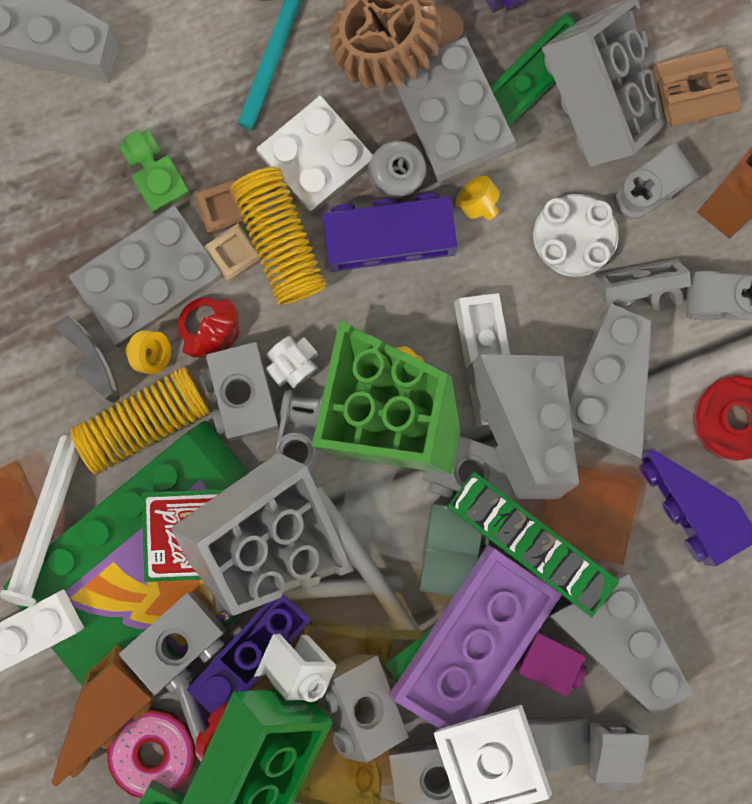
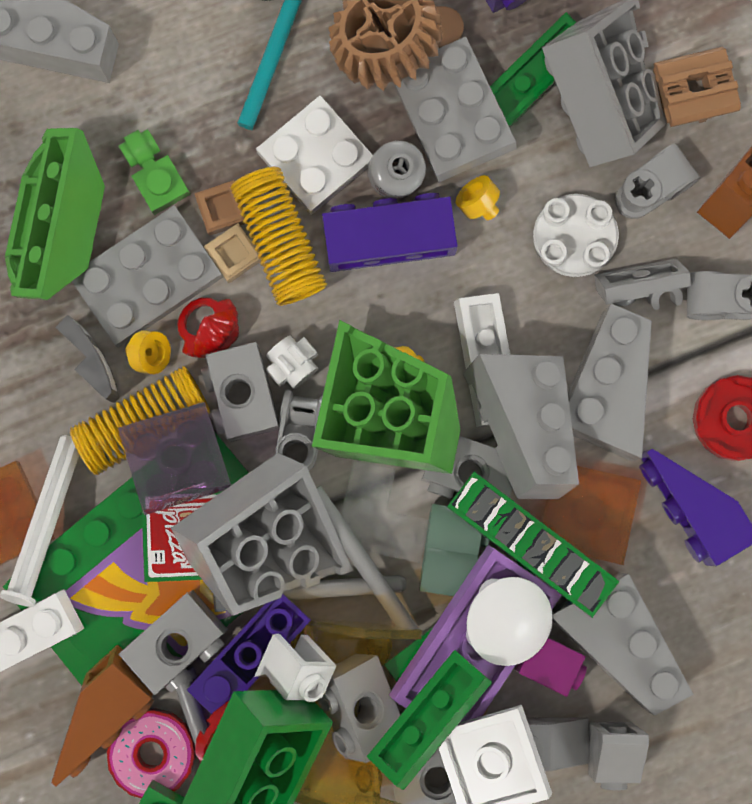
none -> bright green wedge [5,128,105,300]
none -> plate [118,402,231,515]
none -> green plate [366,650,492,790]
none -> white dish [466,577,552,666]

